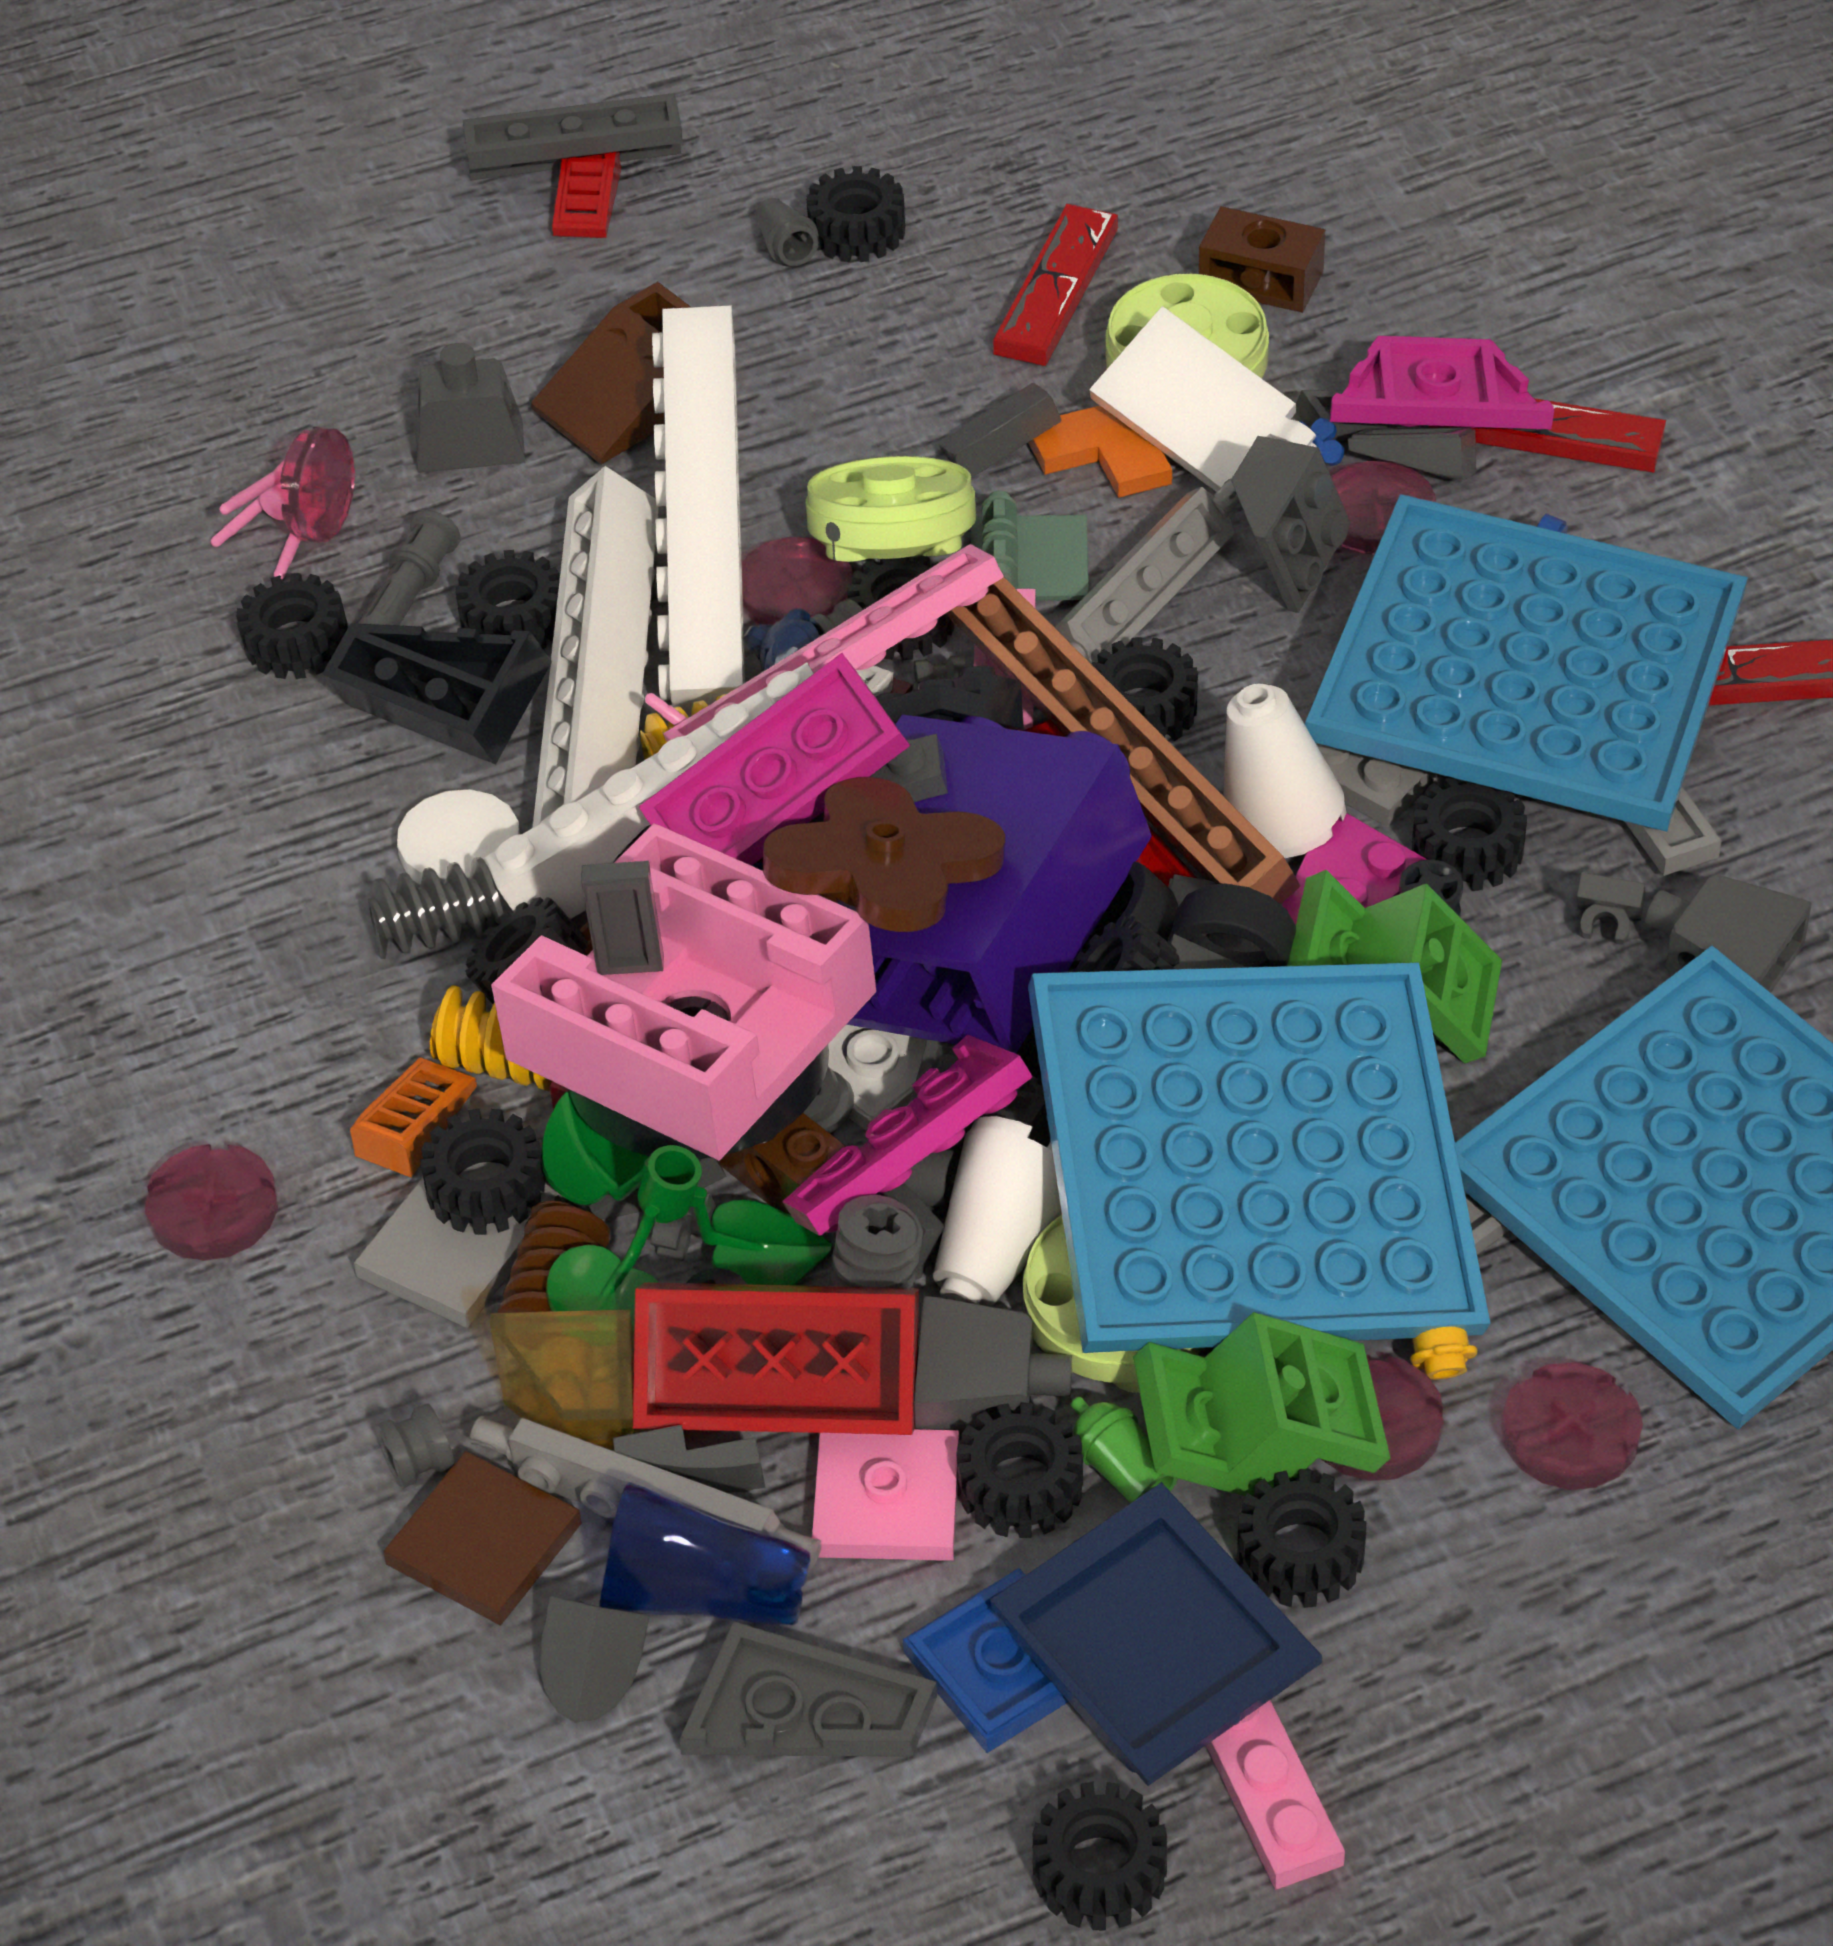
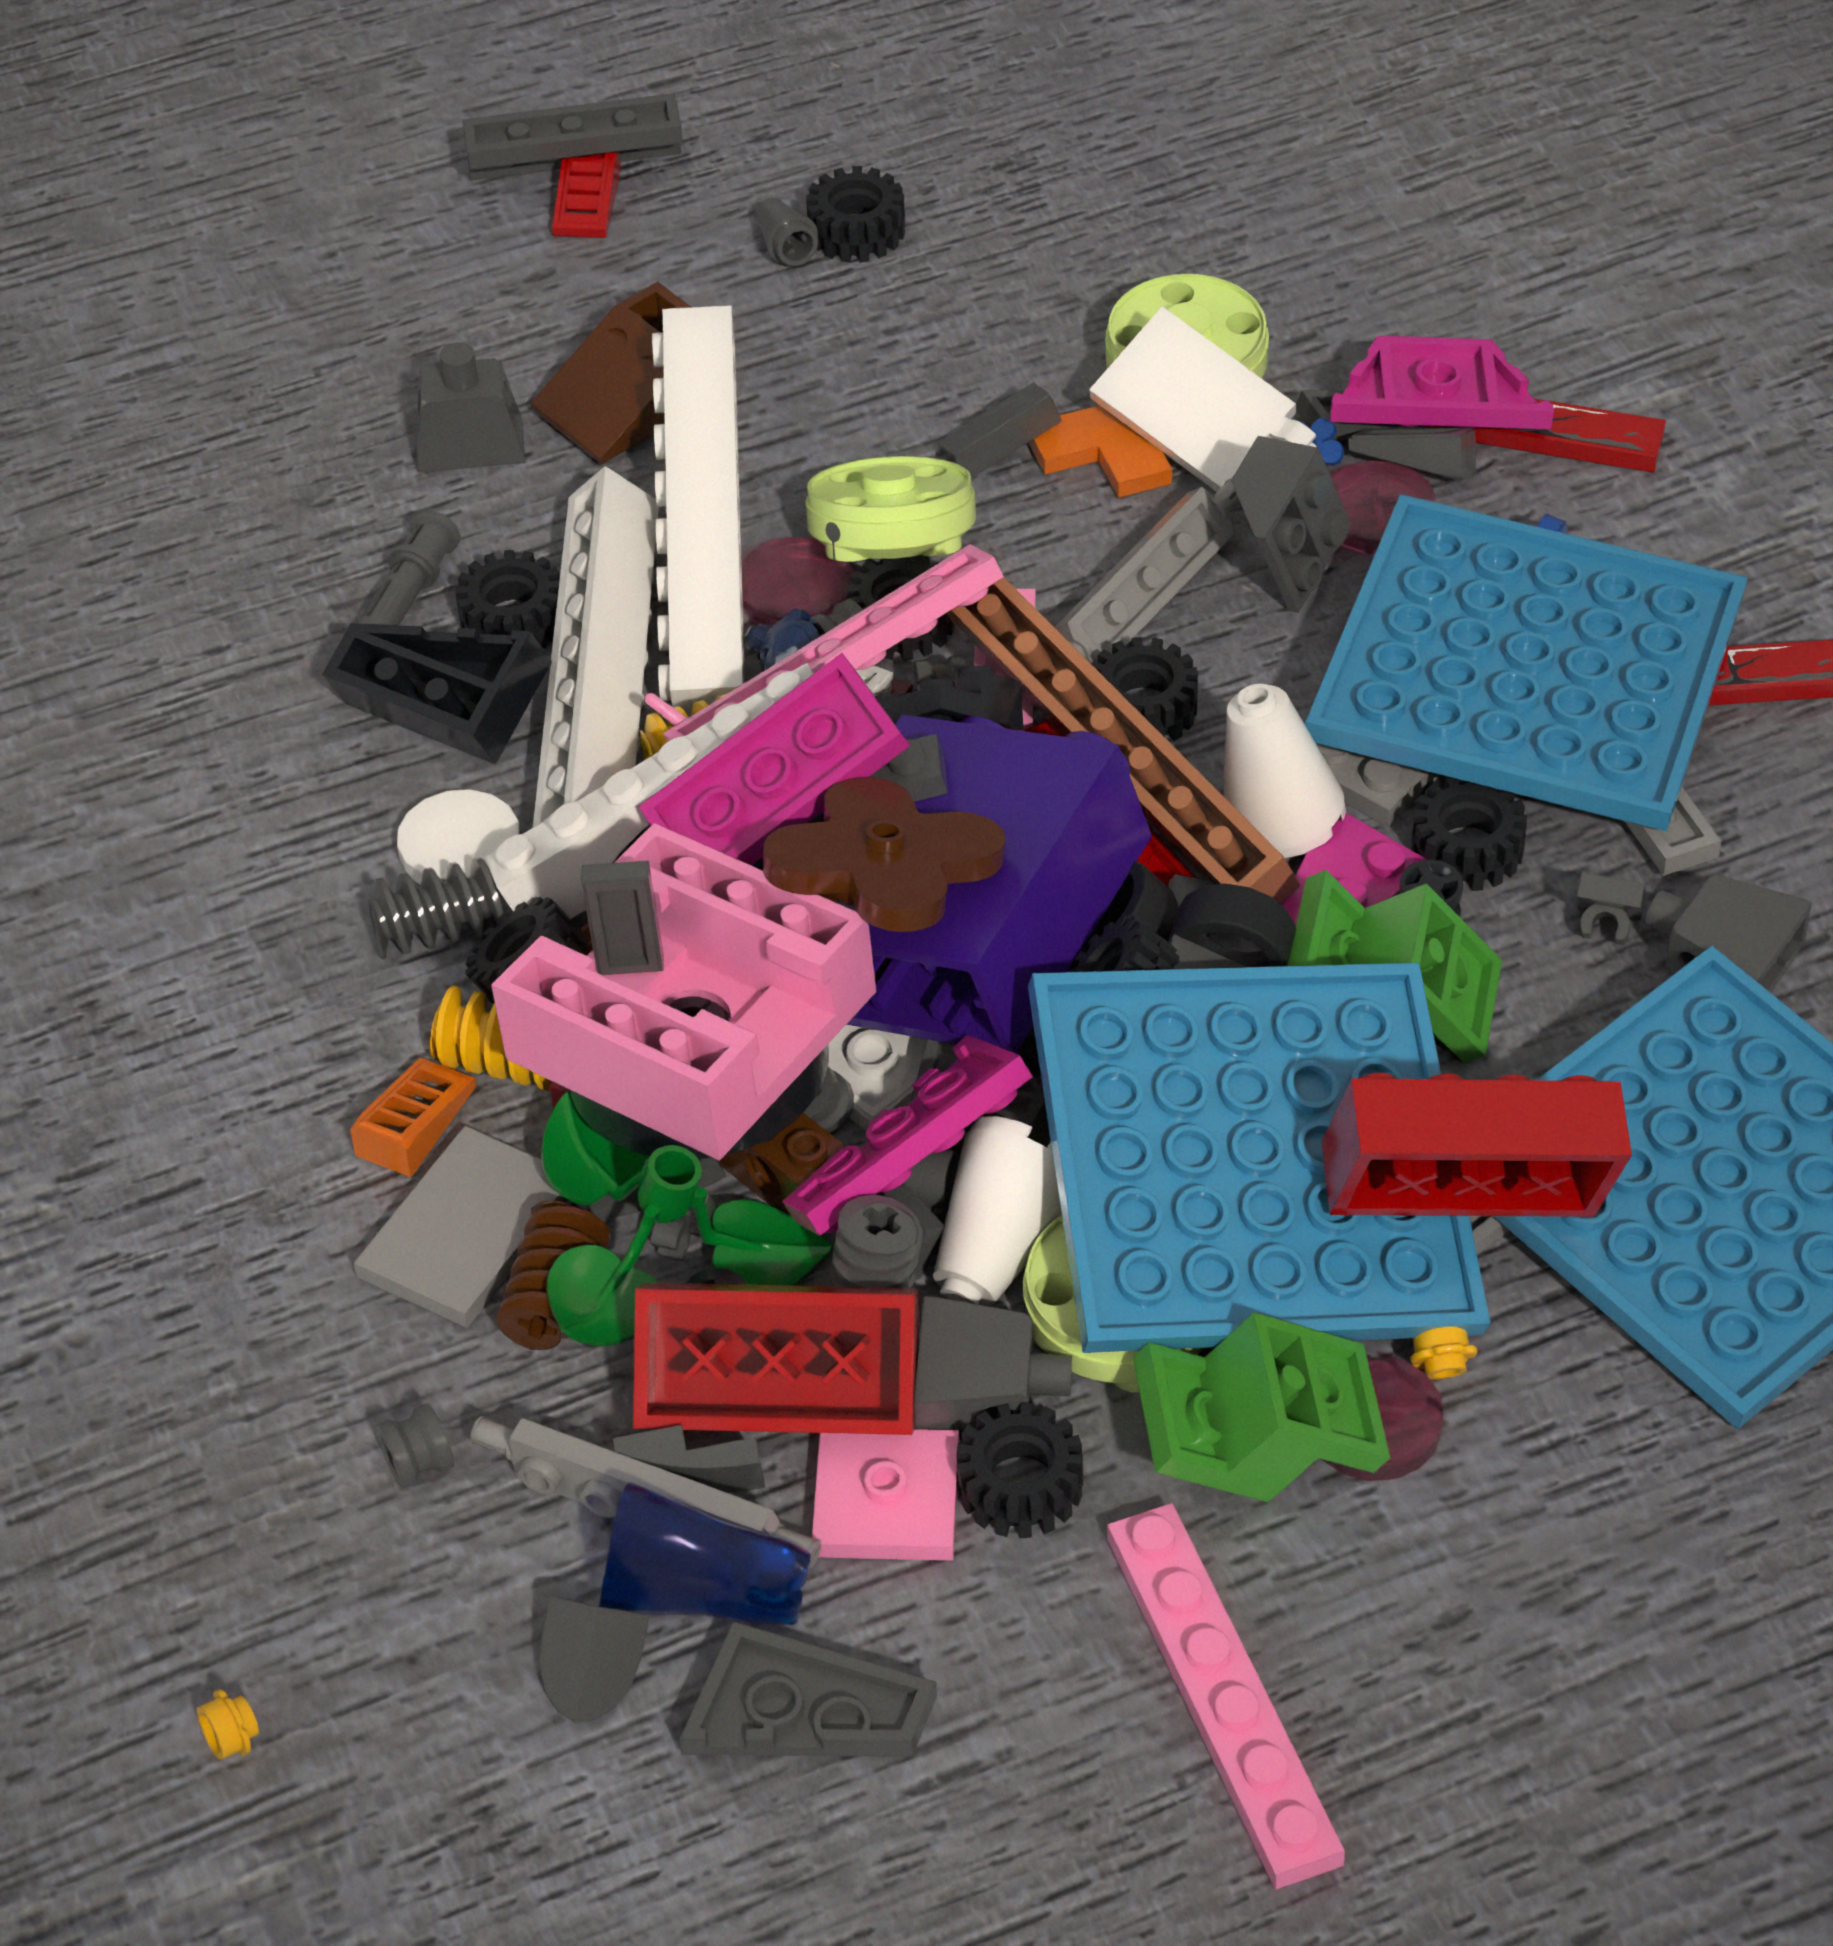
clear pink tile [145,1144,278,1261] -> none
bright pink plant [210,459,320,580] -> none
black tyre [236,573,348,679] -> none
clear pink tile [280,426,355,543] -> none
reddish brown tile [383,1451,582,1626] -> none
black tyre [420,1108,545,1235] -> none
clear yellow slope [490,1310,640,1452] -> none
blue tile [903,1568,1069,1753] -> none
sand green hinge [971,490,1089,601] -> none
dark blue piece [990,1482,1323,1786] -> none
red tile [993,204,1118,366] -> none
black tyre [1032,1781,1167,1931] -> none
bright green piece [1070,1397,1178,1503] -> none
reddish brown brick [1199,206,1326,313] -> none
black tyre [1237,1469,1367,1608] -> none
clear pink tile [1501,1362,1643,1490] -> none
none -> yellow plate [196,1689,259,1760]
none -> red brick [1321,1073,1632,1217]

